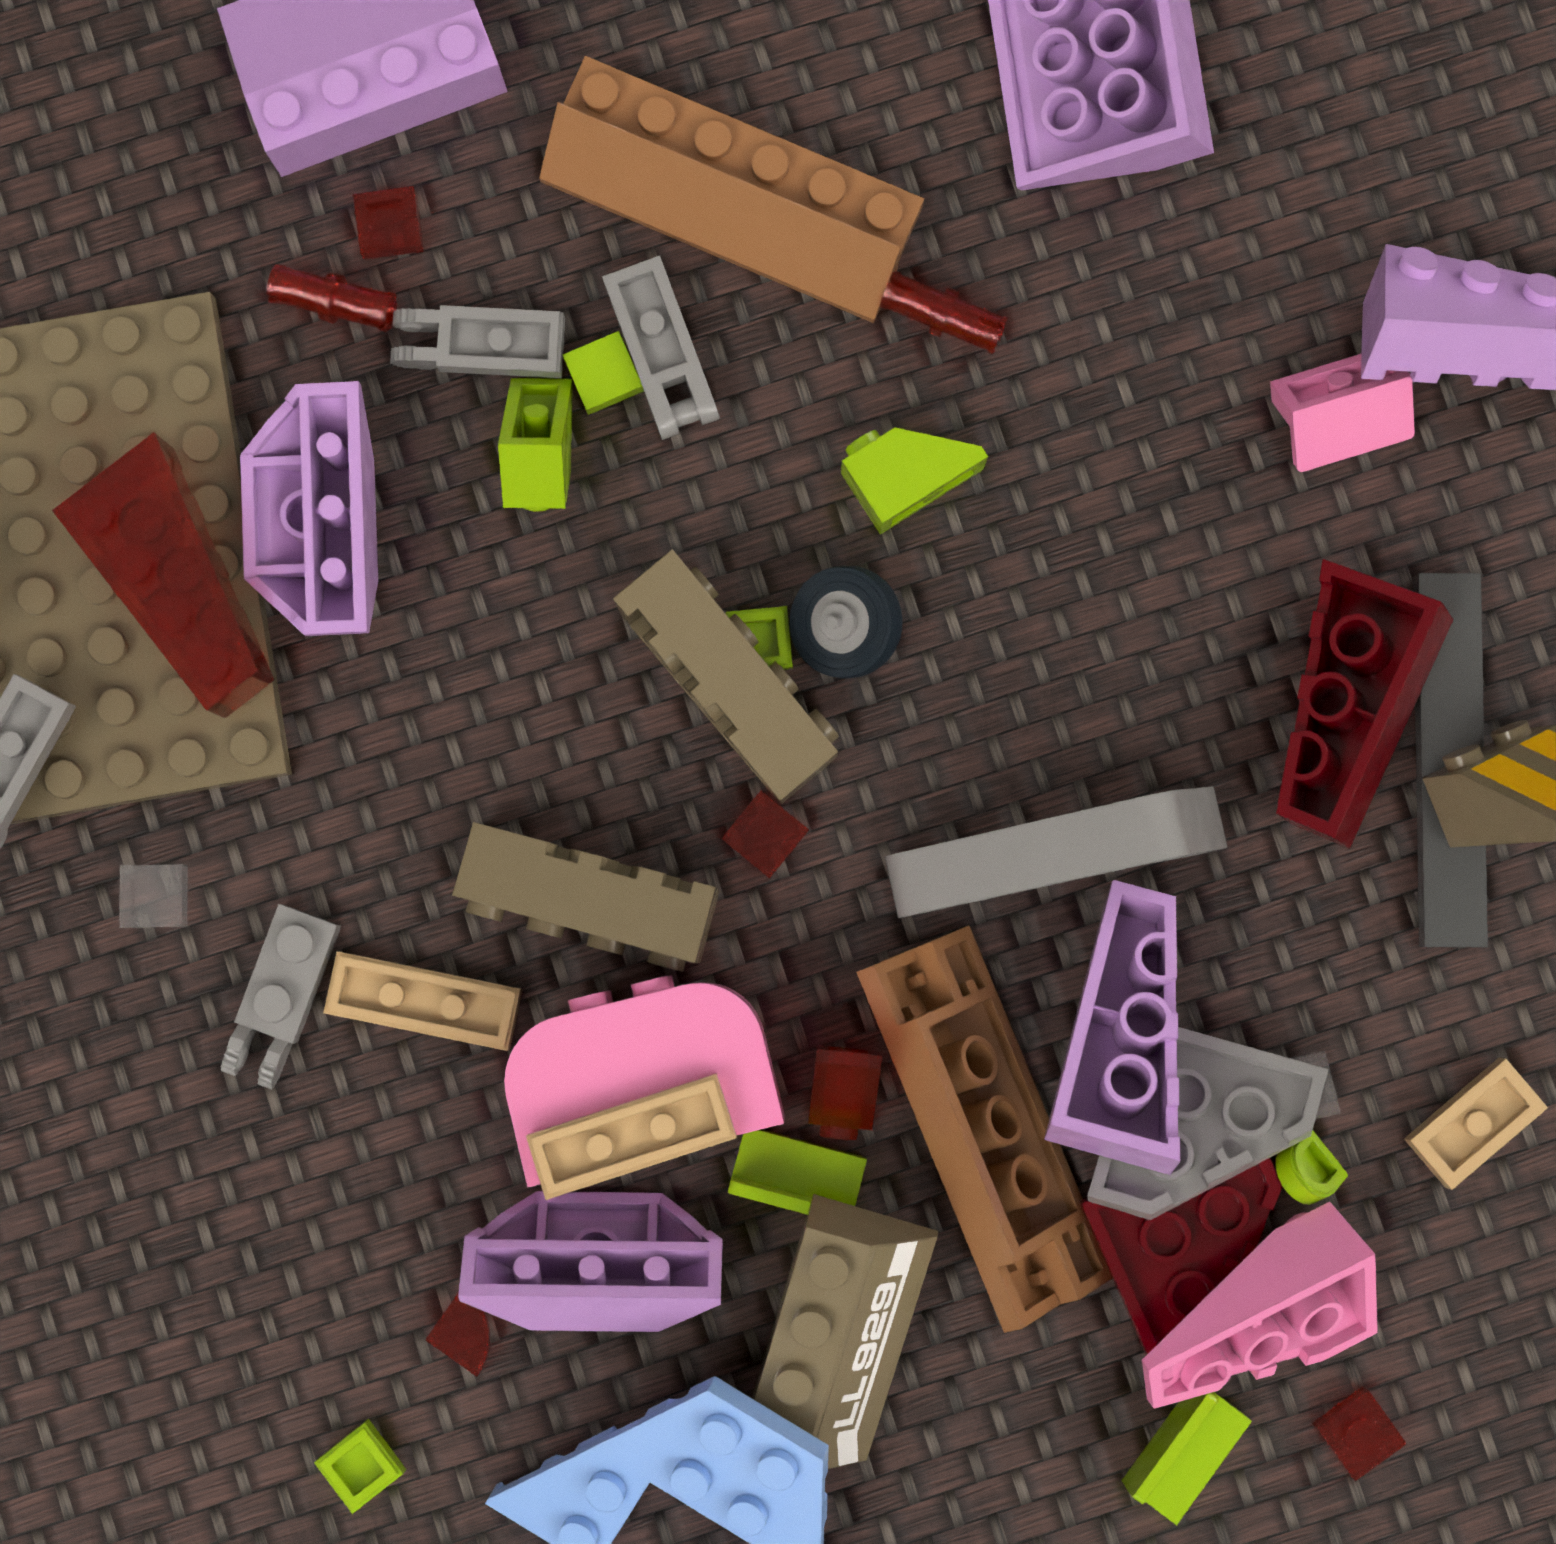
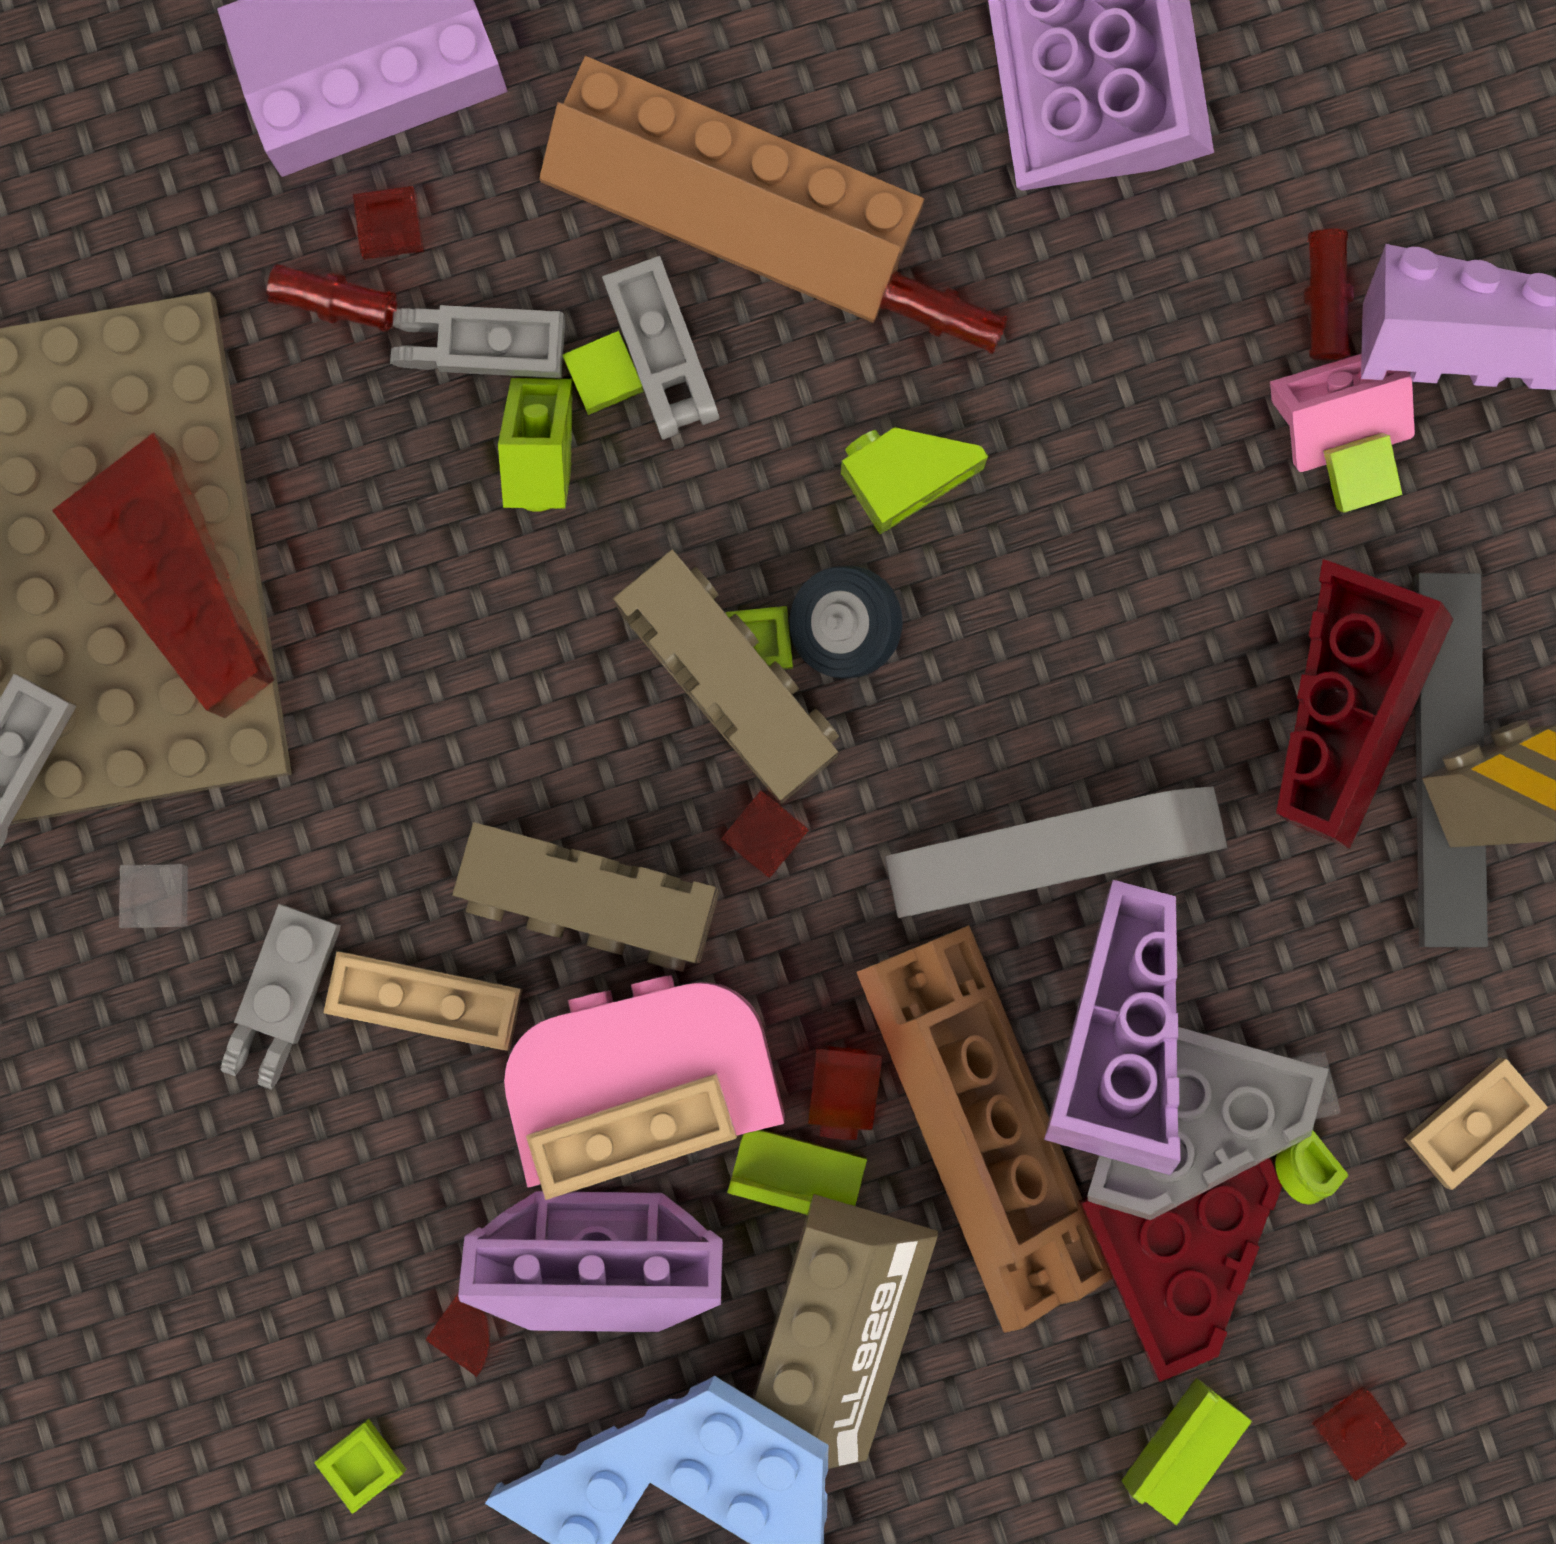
lavender wedge [240,381,378,636] -> none
bright pink wedge [1142,1201,1378,1409] -> none
none -> clear red pin [1304,229,1354,360]
none -> lime tile [1323,433,1403,513]

